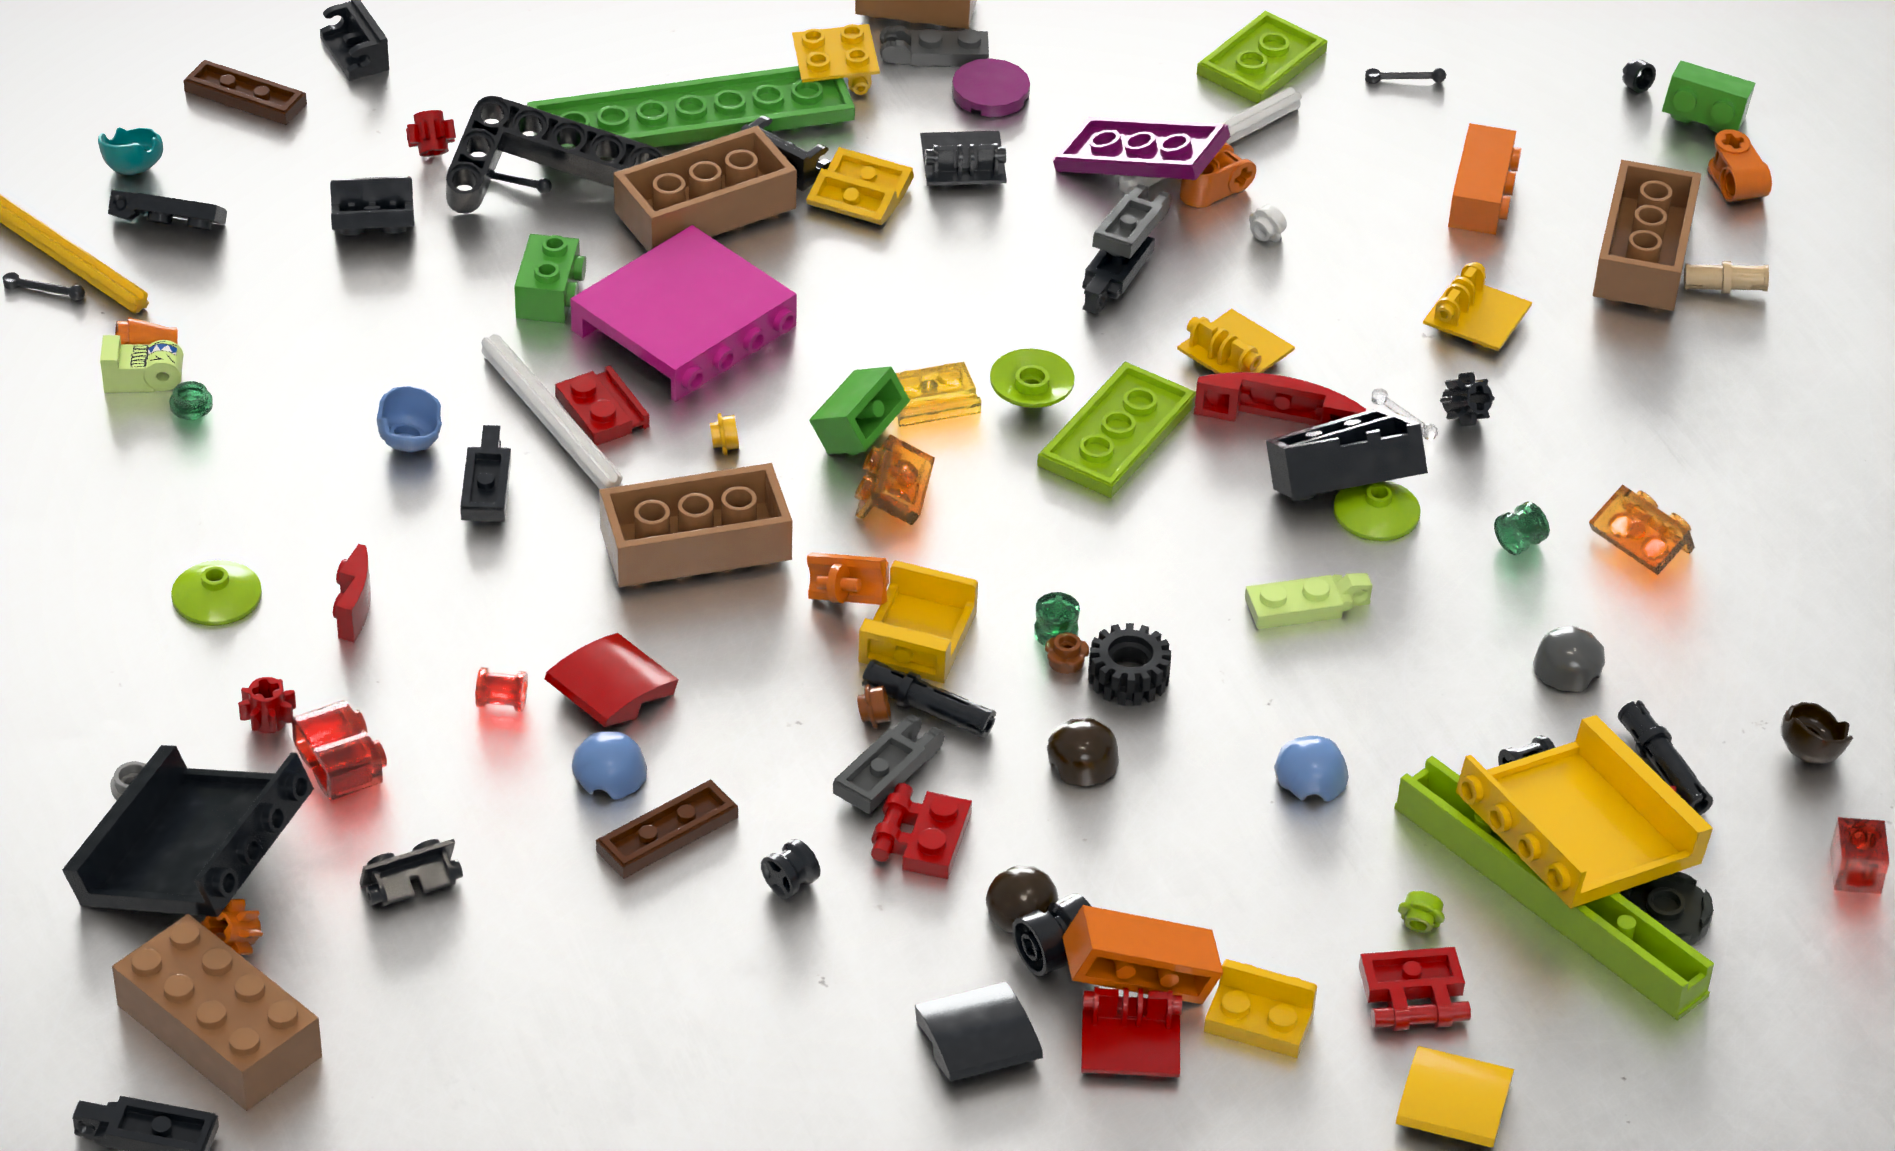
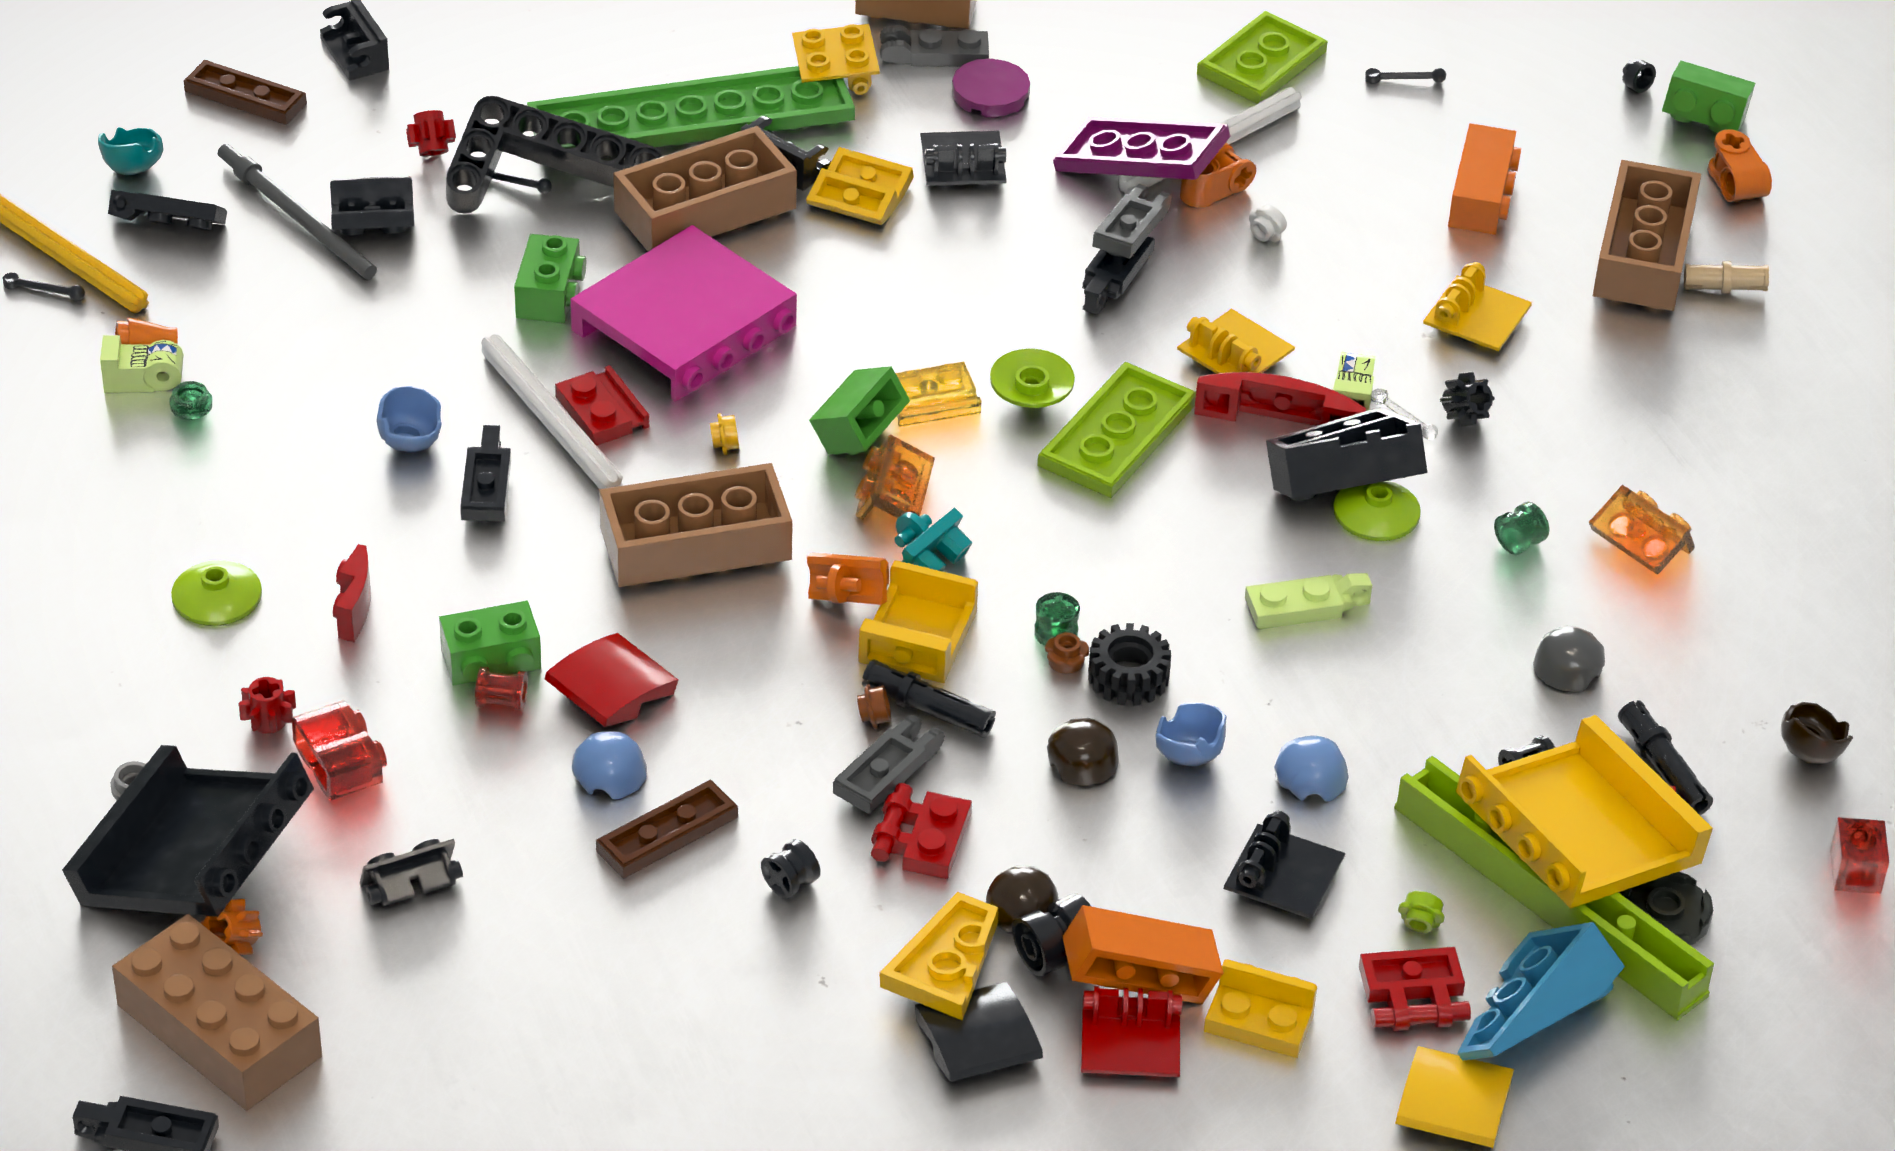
none -> dark grey bar [217,143,377,280]
none -> bright green brick [439,600,542,686]
none -> yellow wing [879,892,998,1020]
none -> teal hips [894,507,973,572]
none -> medium blue hair [1155,703,1227,766]
none -> black hinge [1223,811,1345,919]
none -> yellowish green leg [1333,352,1375,411]
none -> dark azure wedge [1457,922,1625,1061]

